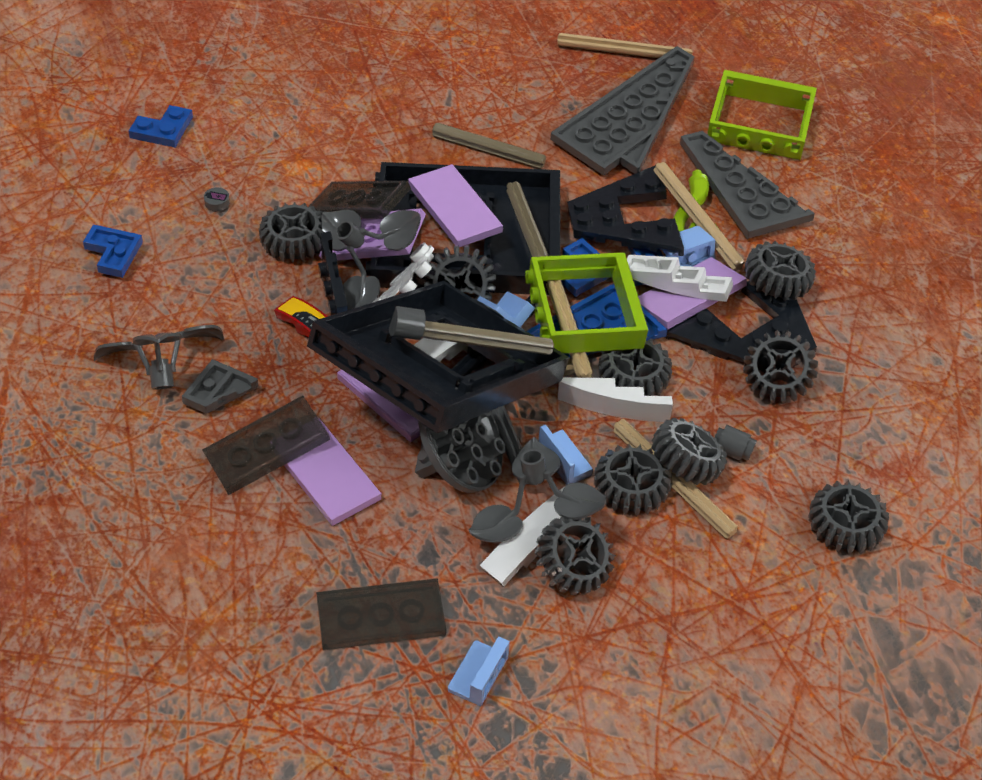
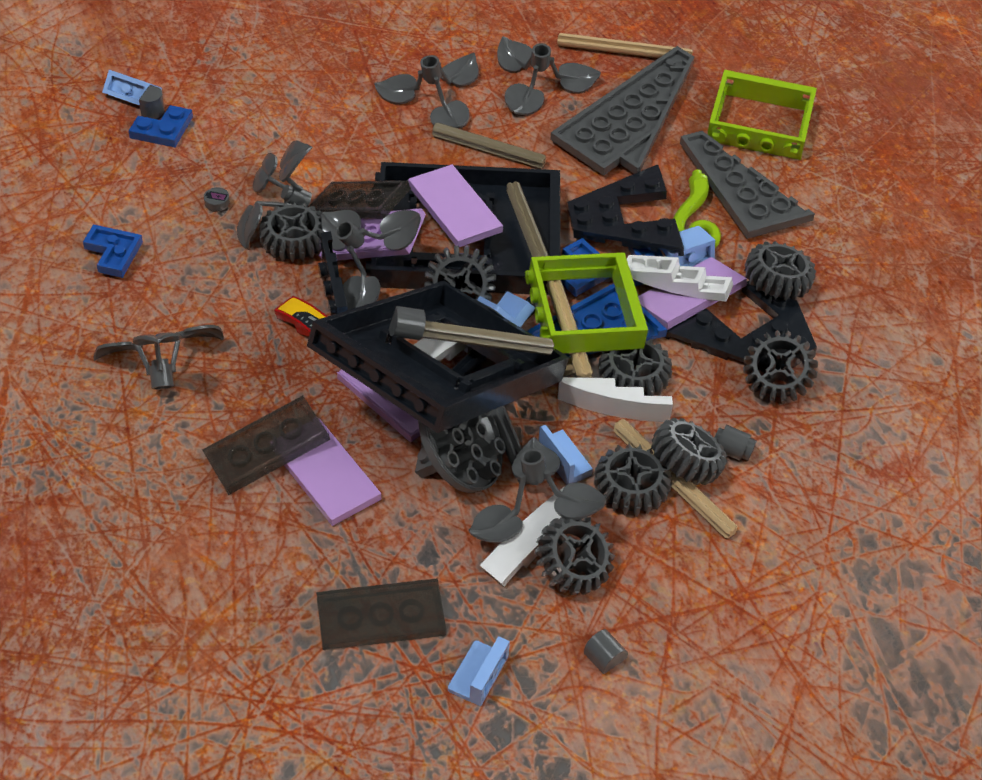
dark grey wing [182,359,259,414] -> none
white plant [372,242,434,303] -> none
tan axle [654,162,745,271] -> none
dark grey gear [808,480,889,554] -> none
none -> light blue panel [102,70,162,106]
none -> dark grey brick [139,85,165,119]
none -> dark grey plant [237,140,313,249]
none -> dark grey plant [374,53,479,128]
none -> dark grey plant [497,36,601,115]
none -> dark grey brick [584,629,628,674]

